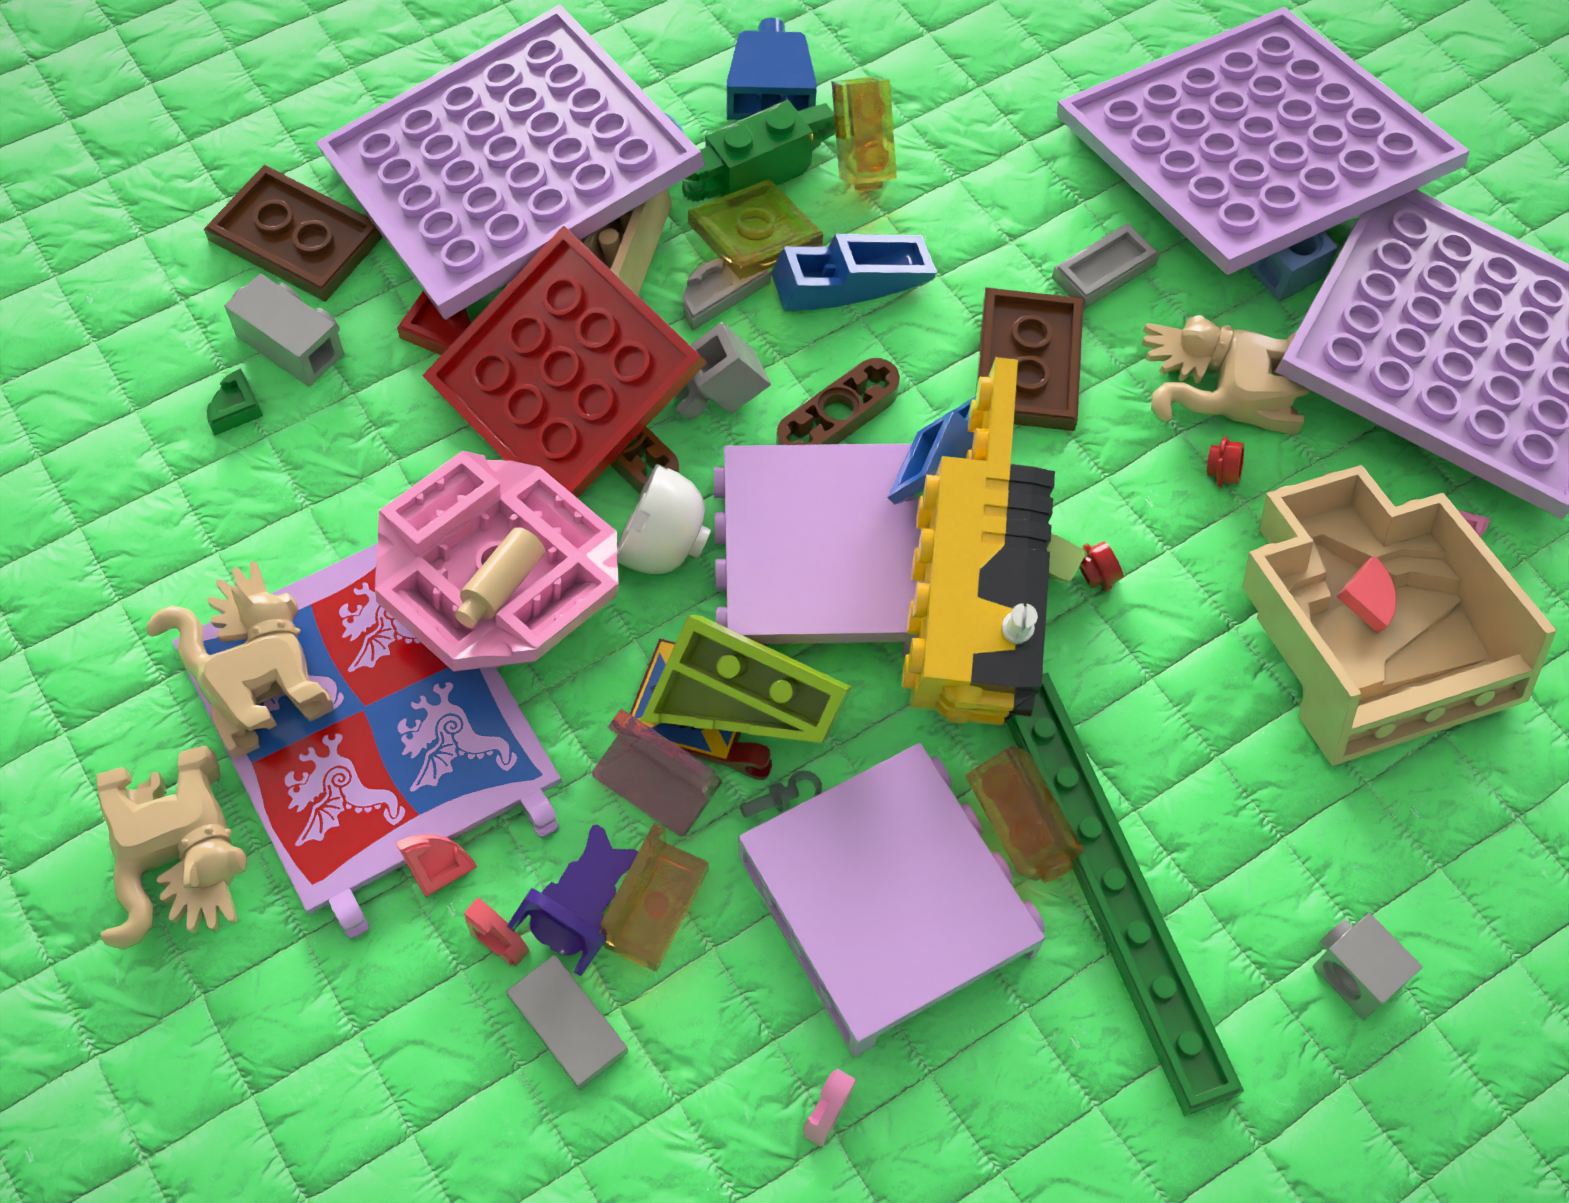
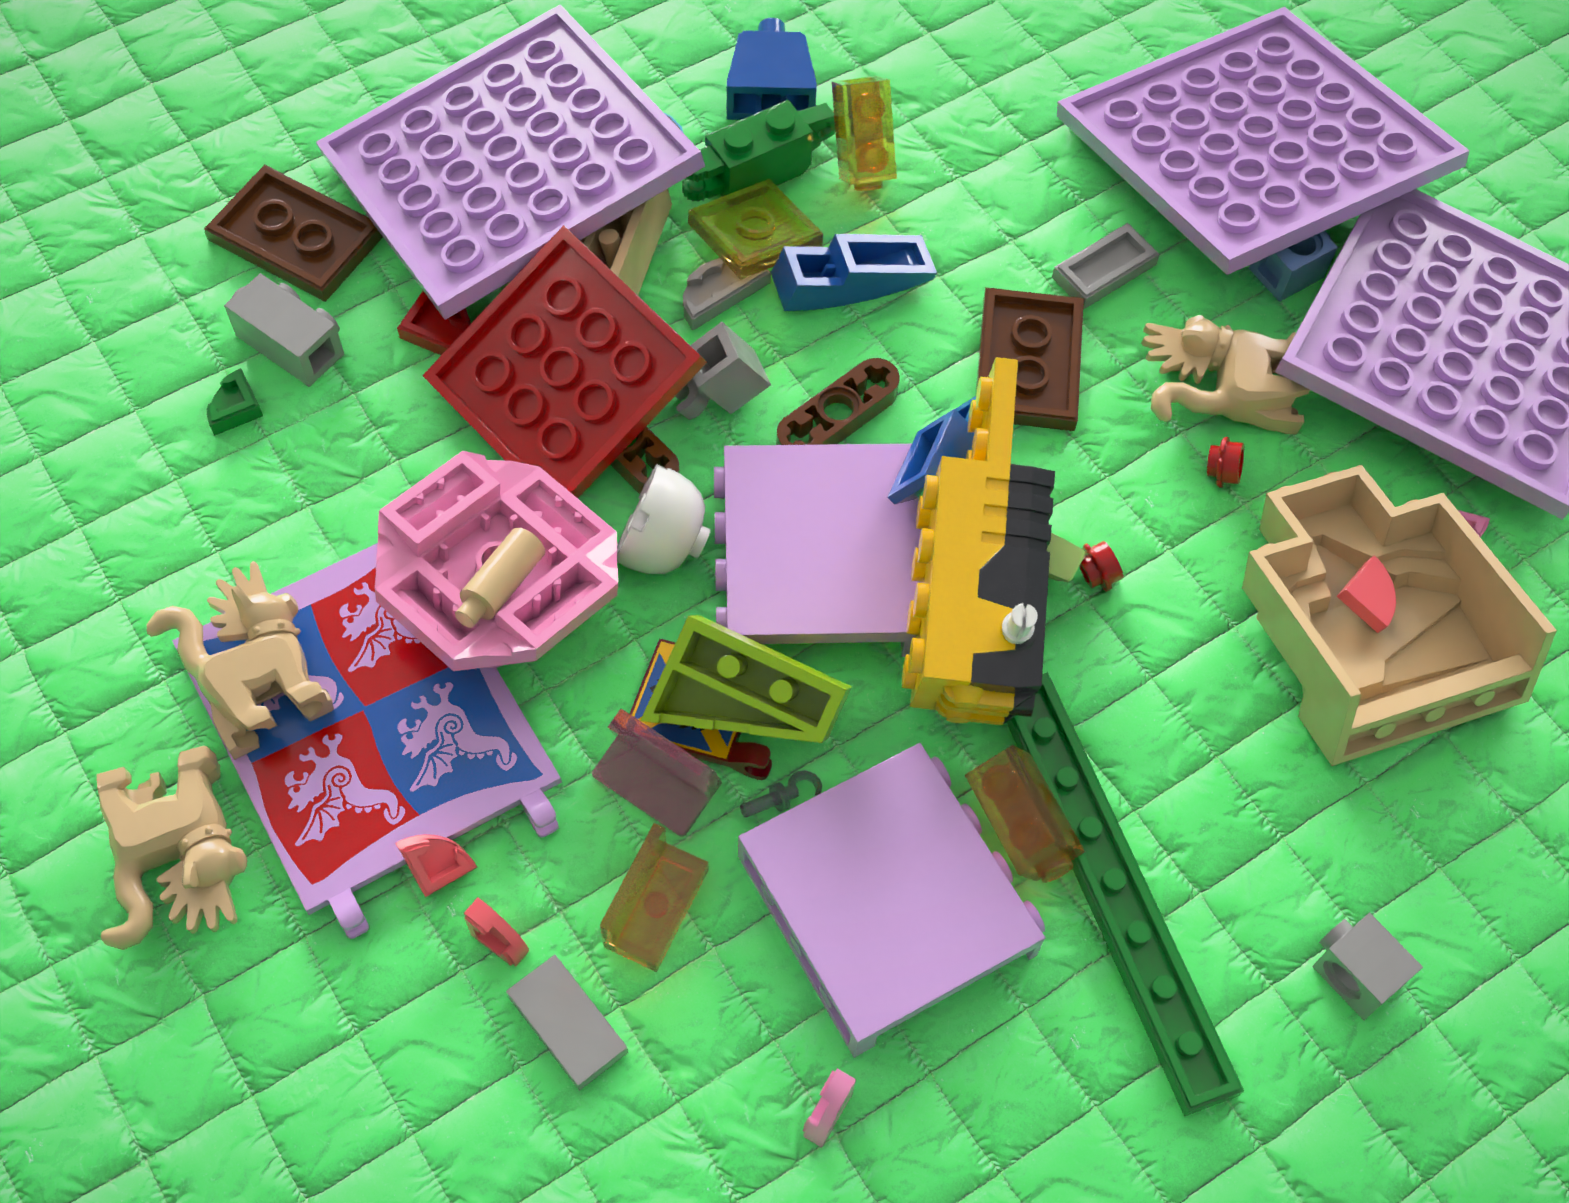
dark purple hair [507,825,642,976] -> none

